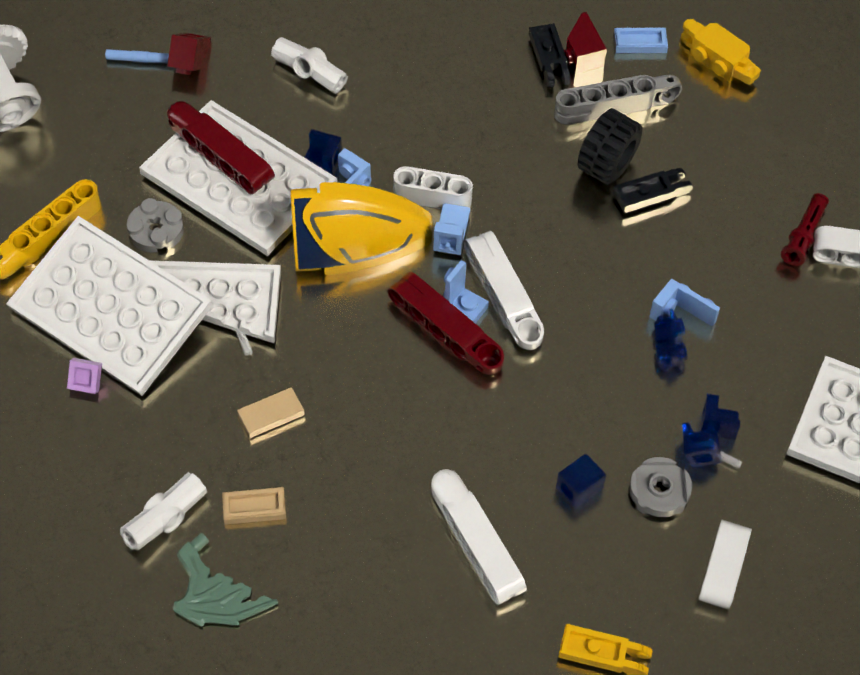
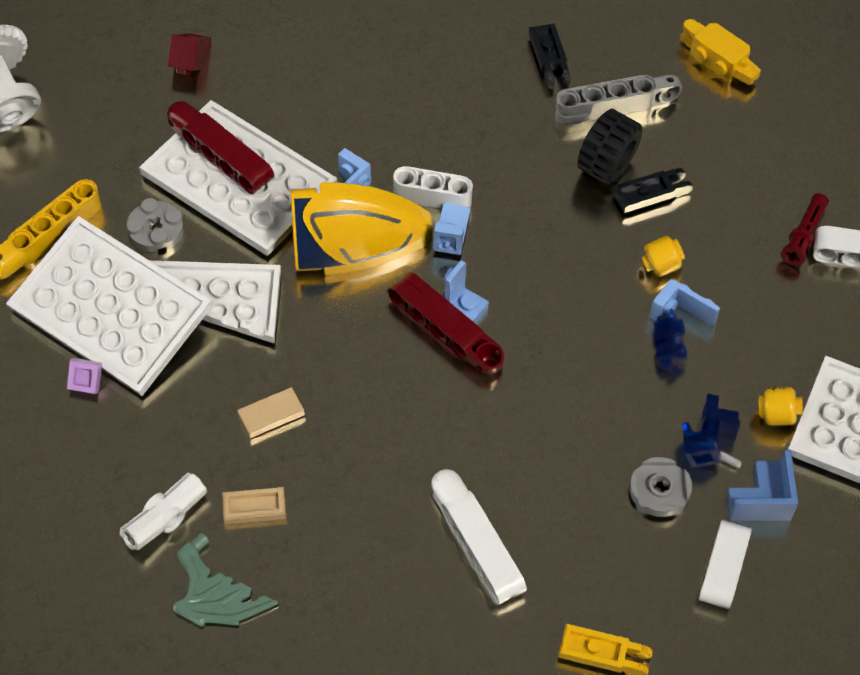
light blue piece [105,49,169,64] -> none
white leg [236,331,253,355] -> none
white piece [271,37,348,94] -> none
clear blue panel [304,129,342,174] -> none
white piece [464,231,544,350] -> none
clear blue panel [556,454,606,509] -> none
dark red slope [564,12,607,74] -> none
light blue tile [613,27,668,53] -> none
none -> yellow head [641,236,685,277]
none -> medium blue panel [727,450,798,521]
none -> yellow head [759,387,803,426]

